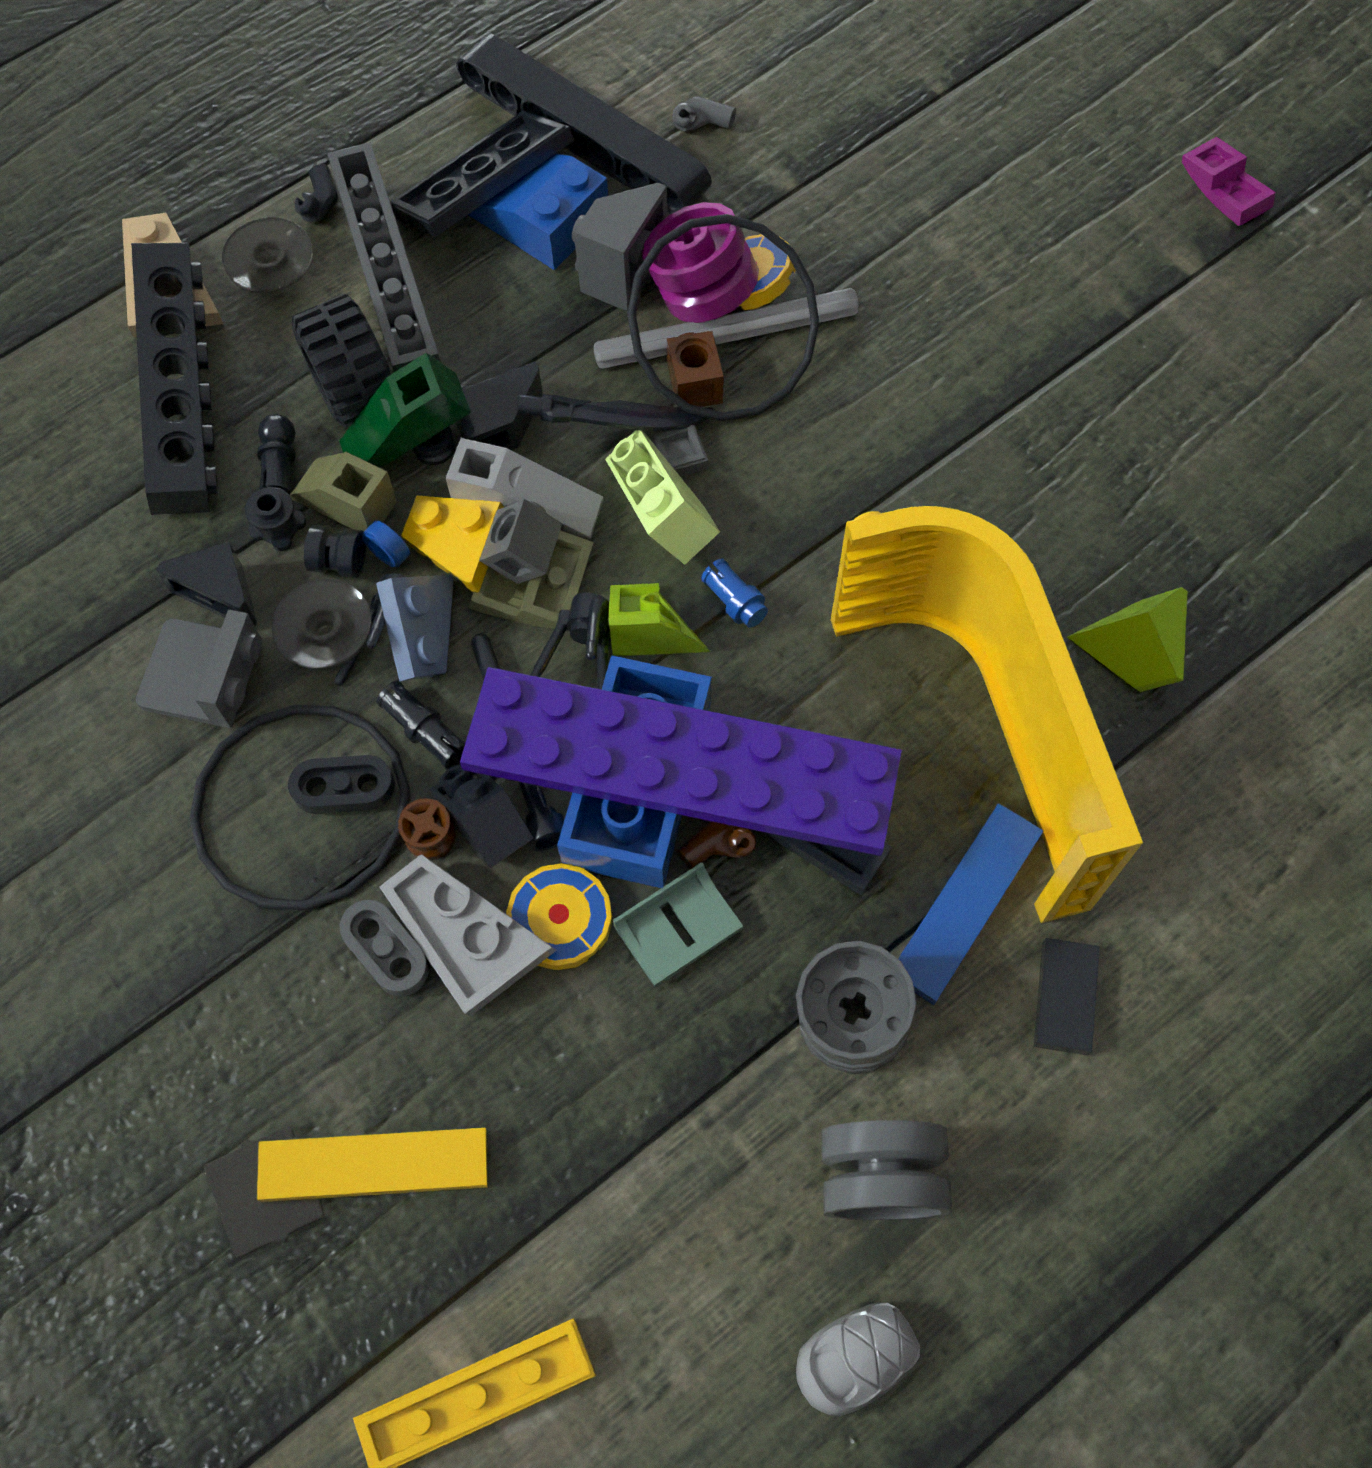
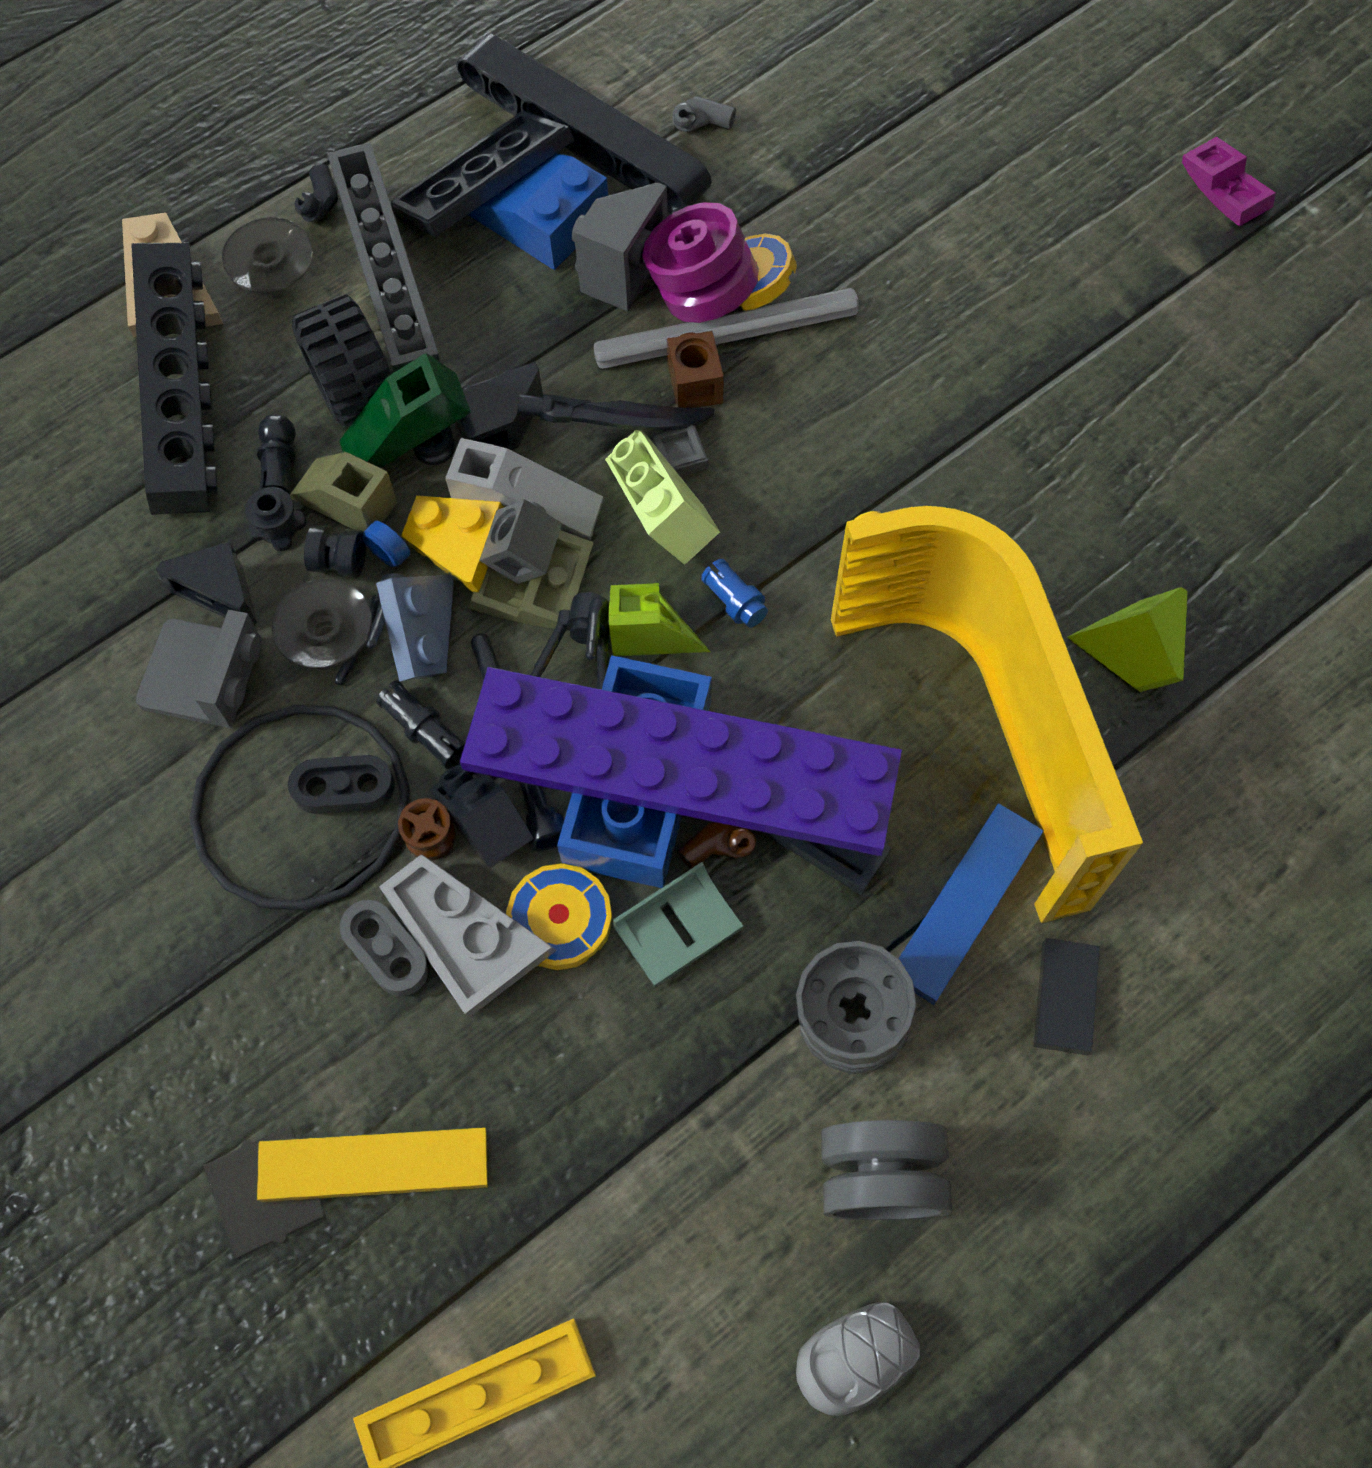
black piece [627,214,820,421] -> none

